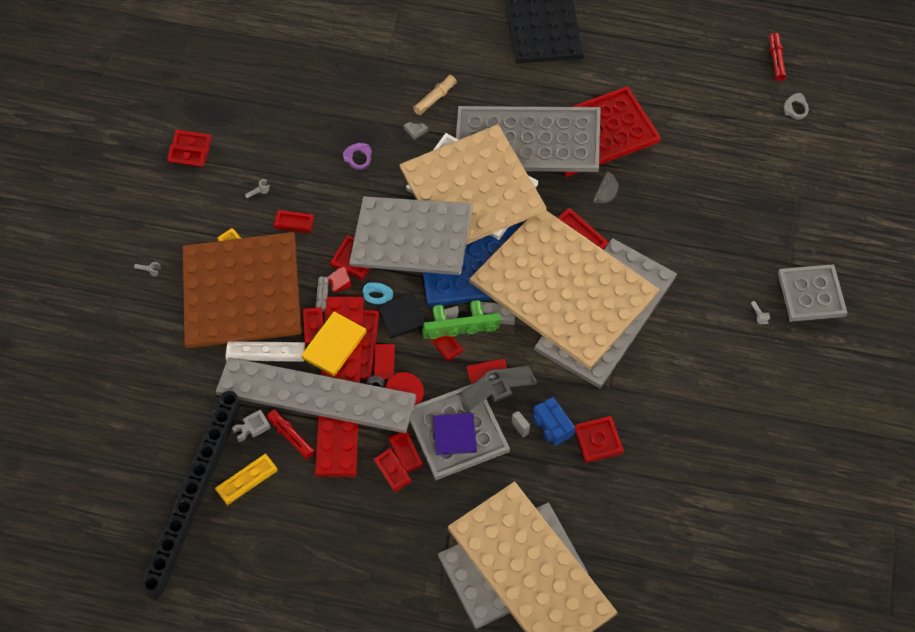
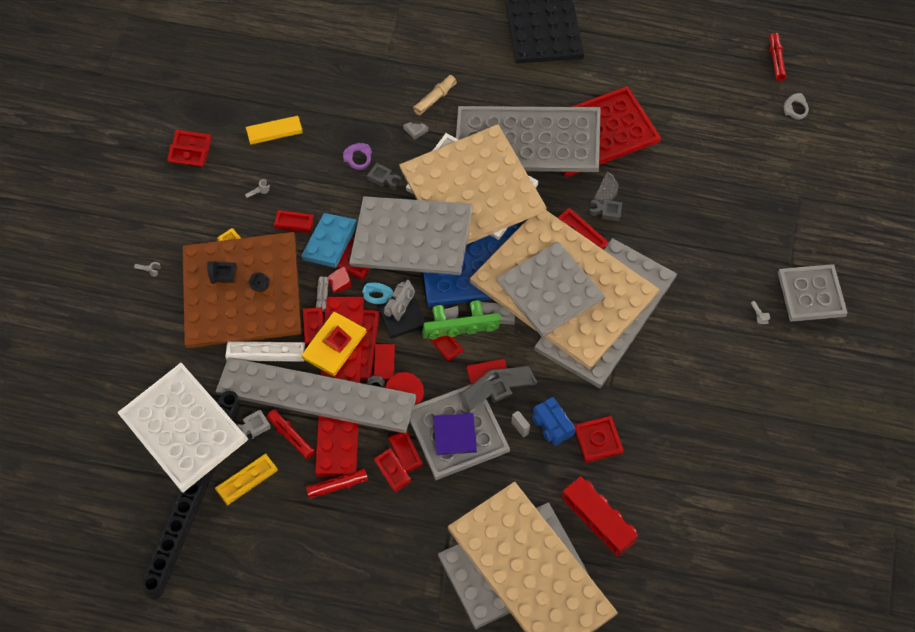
none -> white plate [117,363,248,492]
none -> black tile [207,261,237,284]
none -> yellow tile [246,116,302,145]
none -> black tile [249,272,270,292]
none -> dark azure plate [301,213,358,268]
none -> red pin [306,469,368,499]
none -> red slope [322,326,352,353]
none -> dark grey plate [367,163,401,190]
none -> light grey hinge [384,280,415,321]
none -> light grey plate [497,241,605,337]
none -> red brick [561,476,638,558]
none -> dark grey plate [589,200,622,221]

